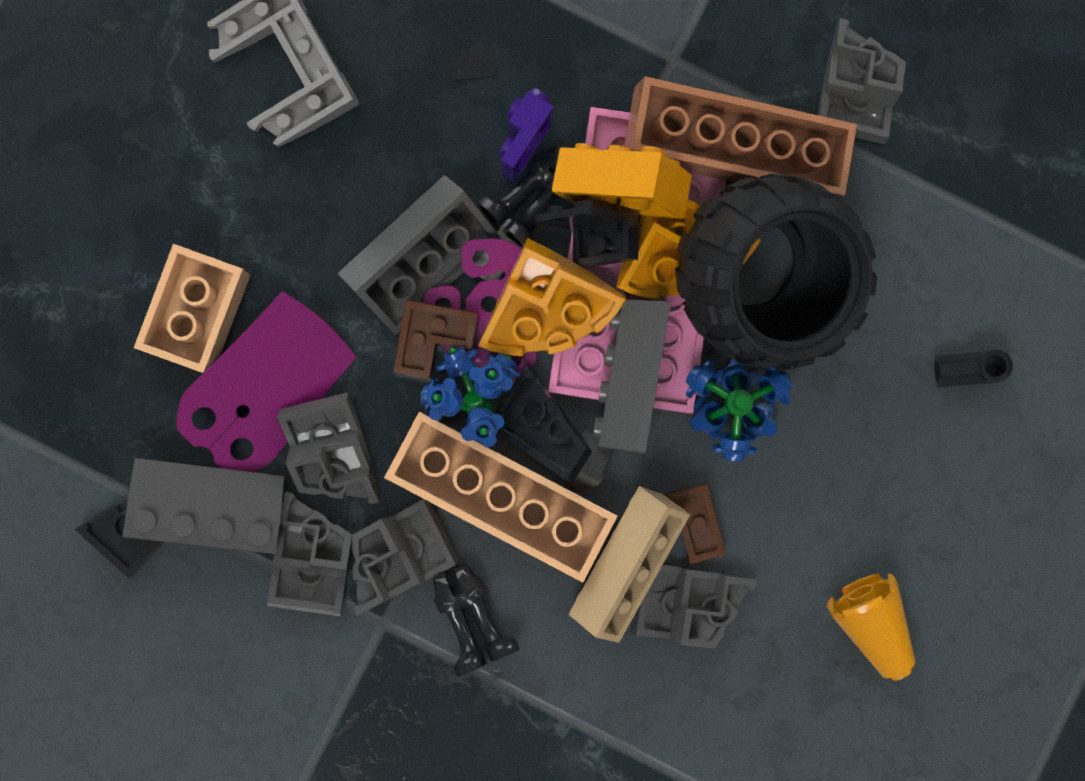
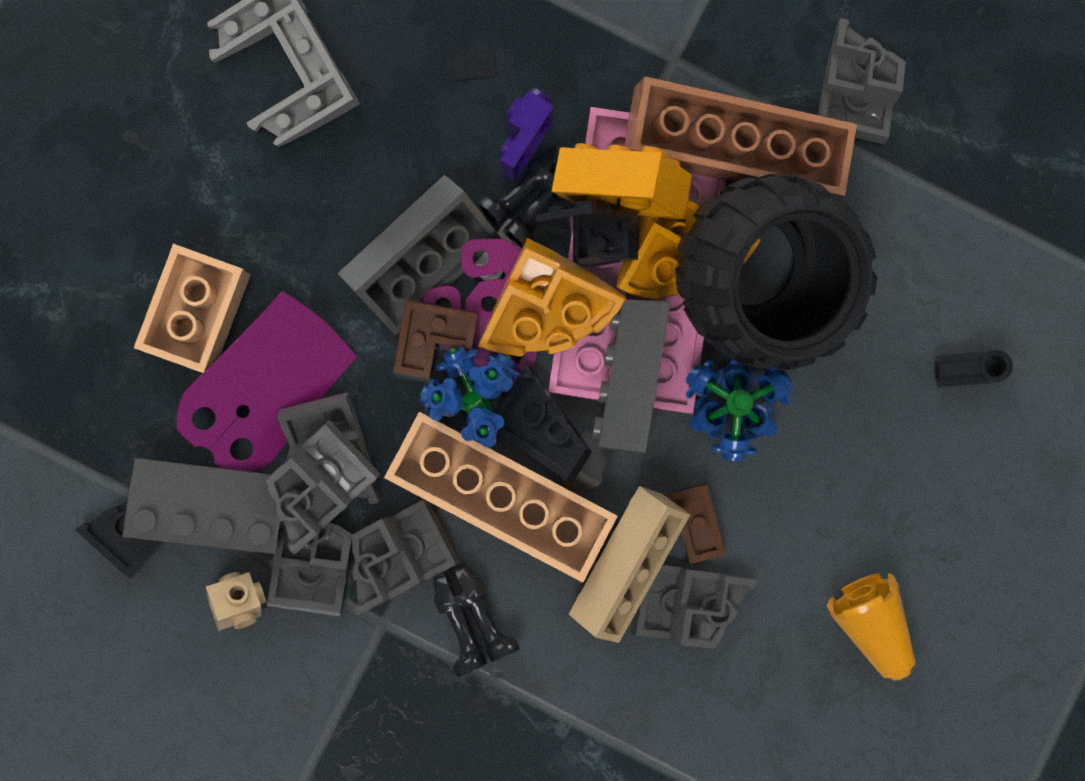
none -> tan brick [206,572,266,631]
none -> dark grey slope [265,420,380,554]

